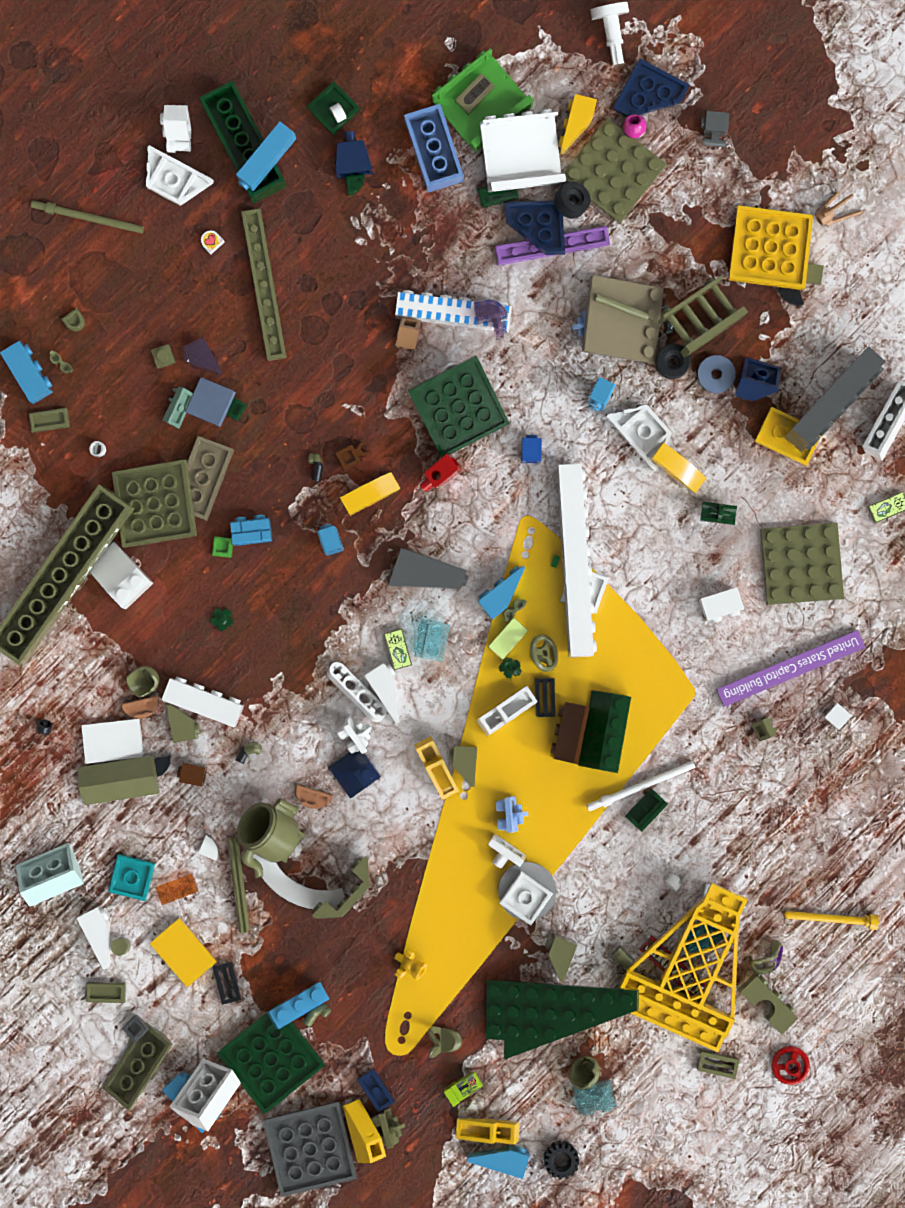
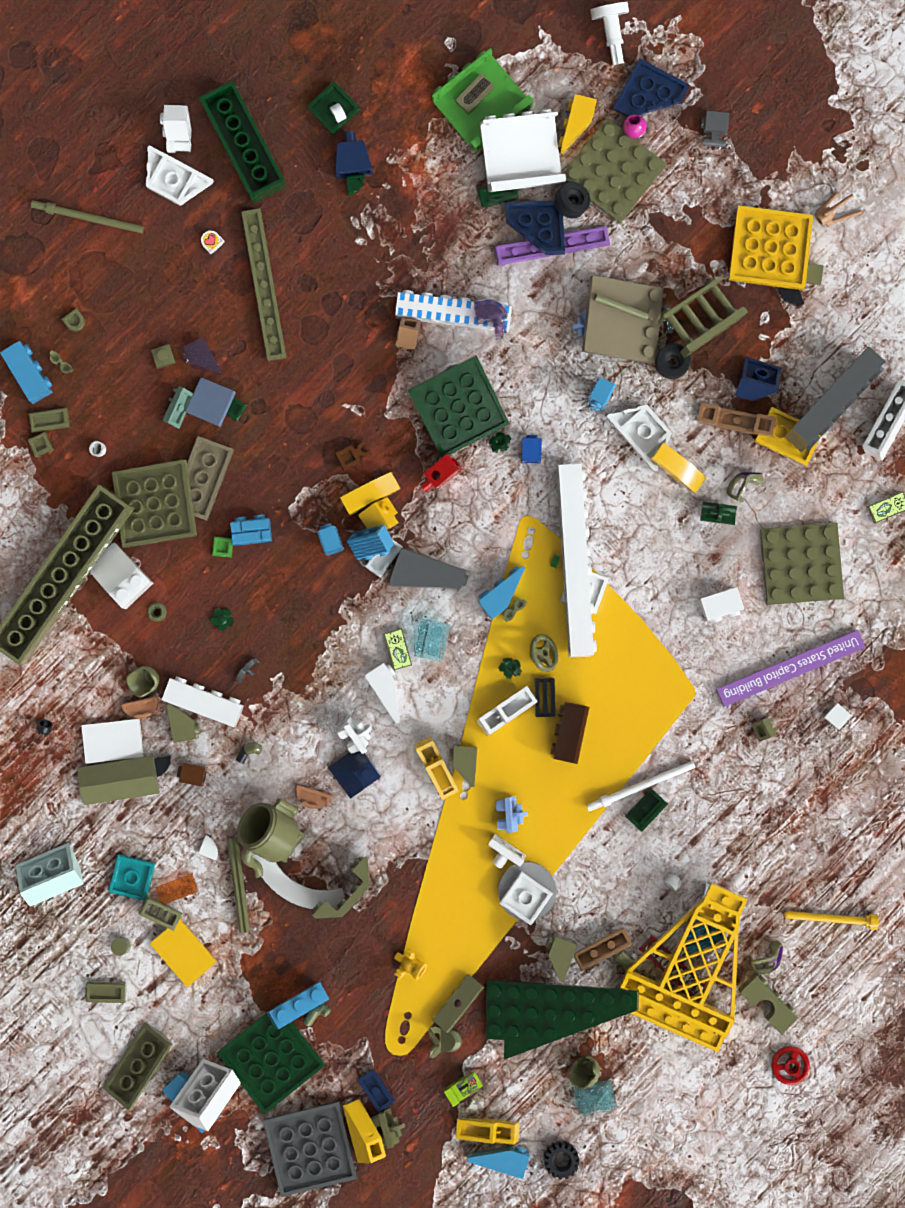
white slope [77,905,110,970] -> none
dark grey tile [122,1015,150,1043] -> none
black tile [212,961,242,1005] -> none
dark azure brick [236,122,296,191] -> none
black arm [308,453,323,481] -> none
white beam [327,662,387,722] -> none
medium blue brick [404,104,464,193] -> none
yellowish green tile [489,618,528,659] -> none
dark green slope [578,690,631,773] -> none
sand blue tile [697,355,735,394] -> none
olive tile [697,1050,740,1079] -> none
none -> olive tile [28,432,54,458]
none -> olive slope [138,895,183,931]
none -> olive plate [147,603,167,622]
none -> dark grey piece [236,658,260,684]
none -> dark azure brick [347,524,394,560]
none -> yellow brick [359,497,399,530]
none -> white tile [365,539,403,578]
none -> olive tile [433,974,484,1033]
none -> dark green plant [489,432,512,453]
none -> medium nougat slope [574,927,633,972]
none -> medium nougat slope [697,402,777,437]
none -> olive piece [727,472,764,503]

